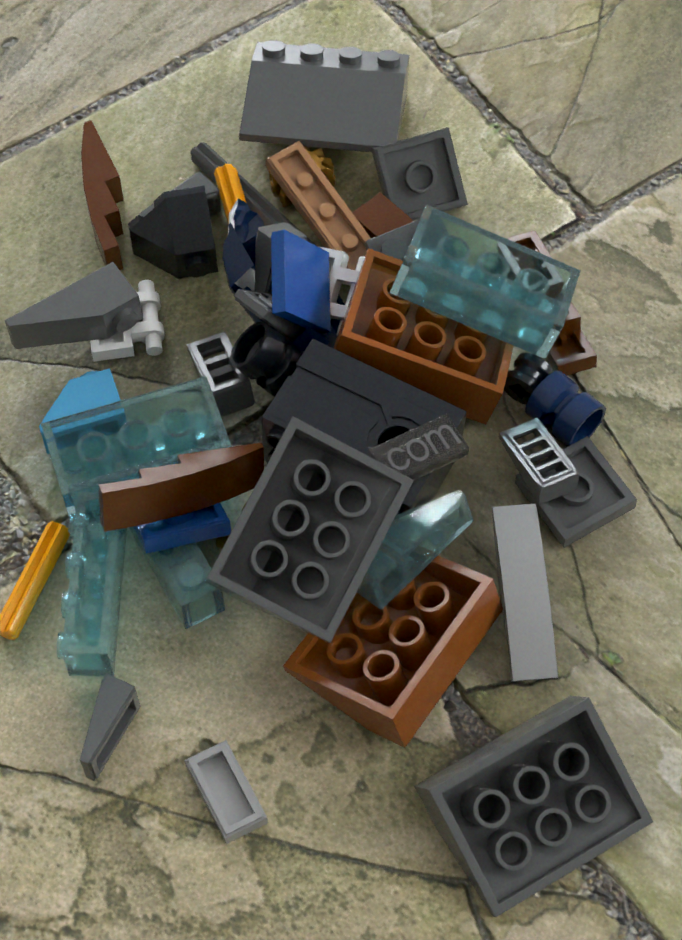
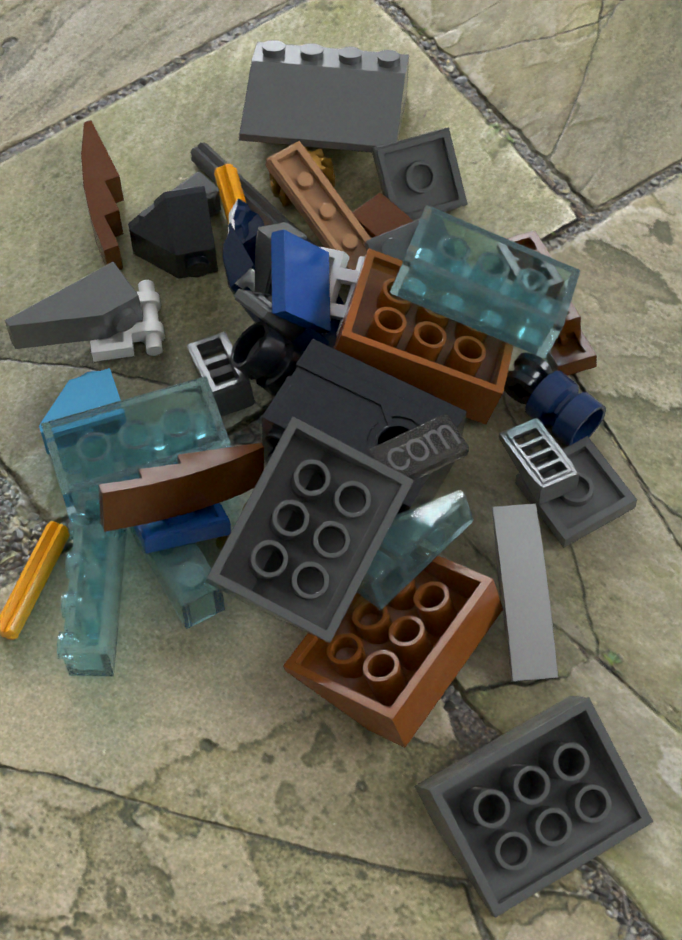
dark grey slope [80,673,141,781] -> none
light grey tile [185,740,268,844] -> none

